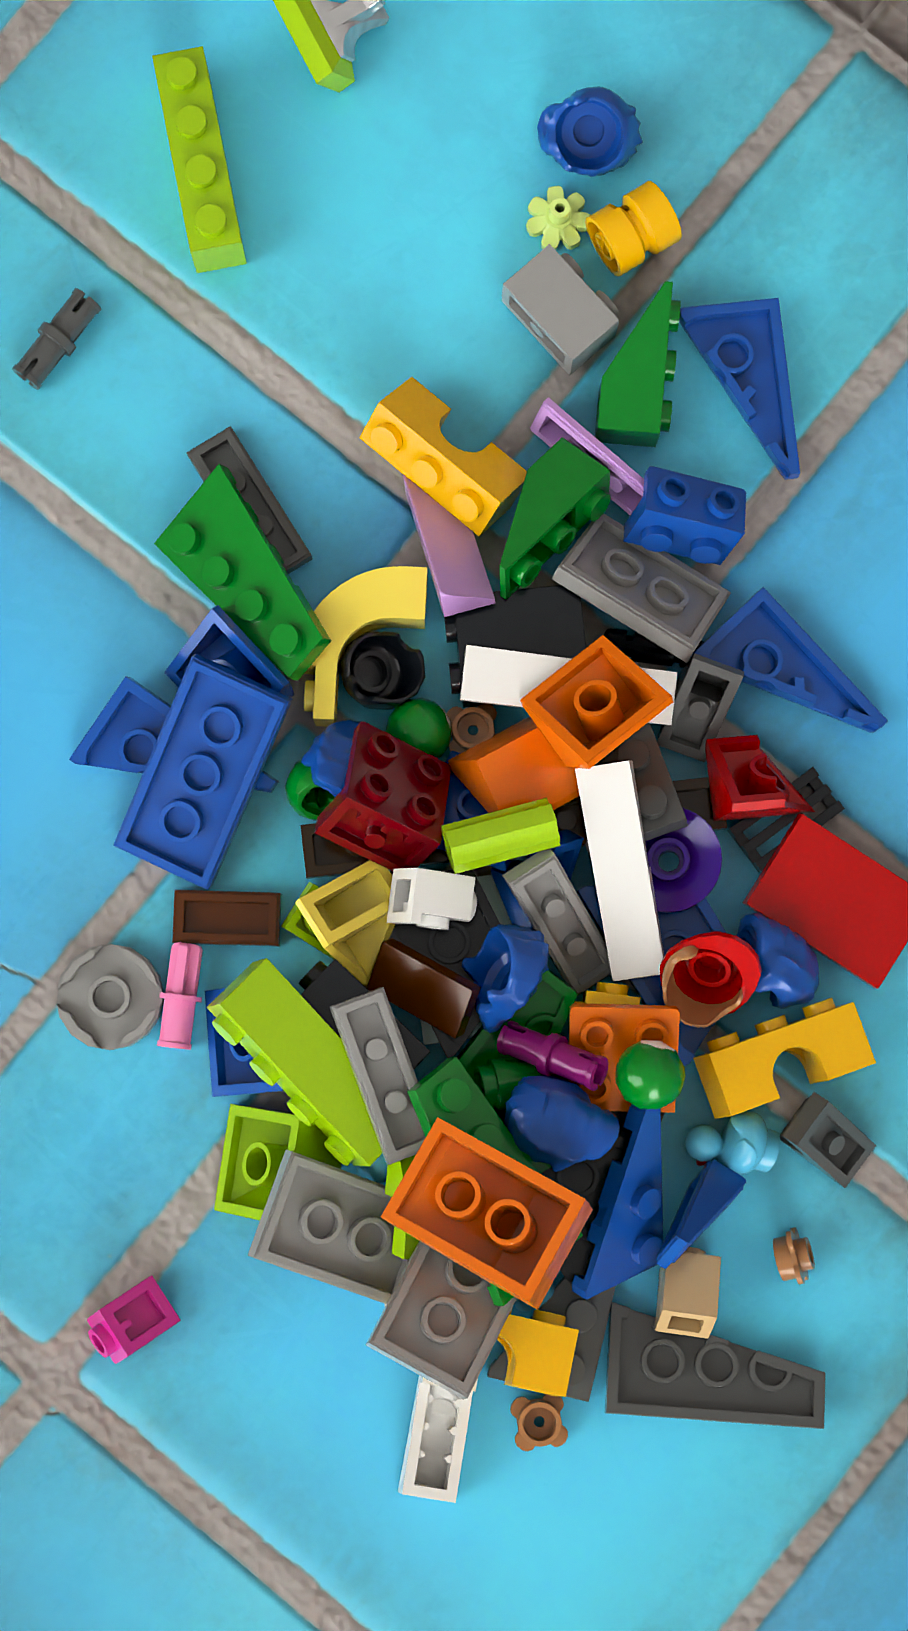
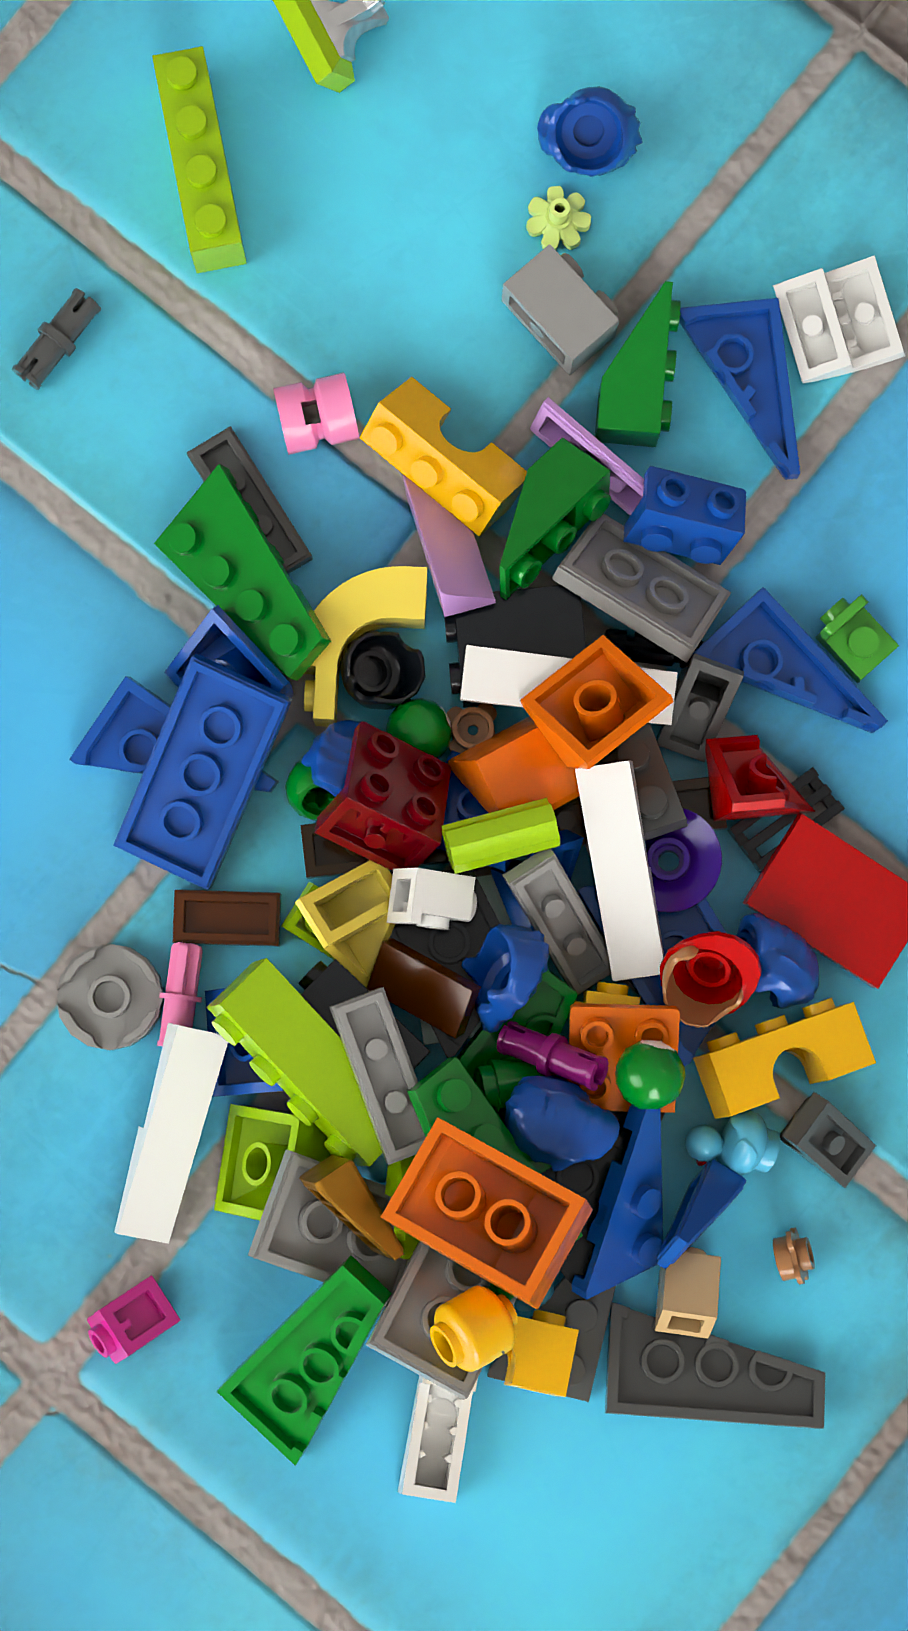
medium nougat plate [510,1394,568,1451] -> none
yellow wheel [585,181,682,276] -> none
none -> white slope [114,1023,228,1244]
none -> green wing [216,1255,392,1466]
none -> bright pink wheel [273,372,359,455]
none -> pearl gold slope [299,1155,404,1260]
none -> yellow head [430,1285,518,1372]
none -> white slope [773,256,905,384]
none -> bright green bracket [815,594,899,683]

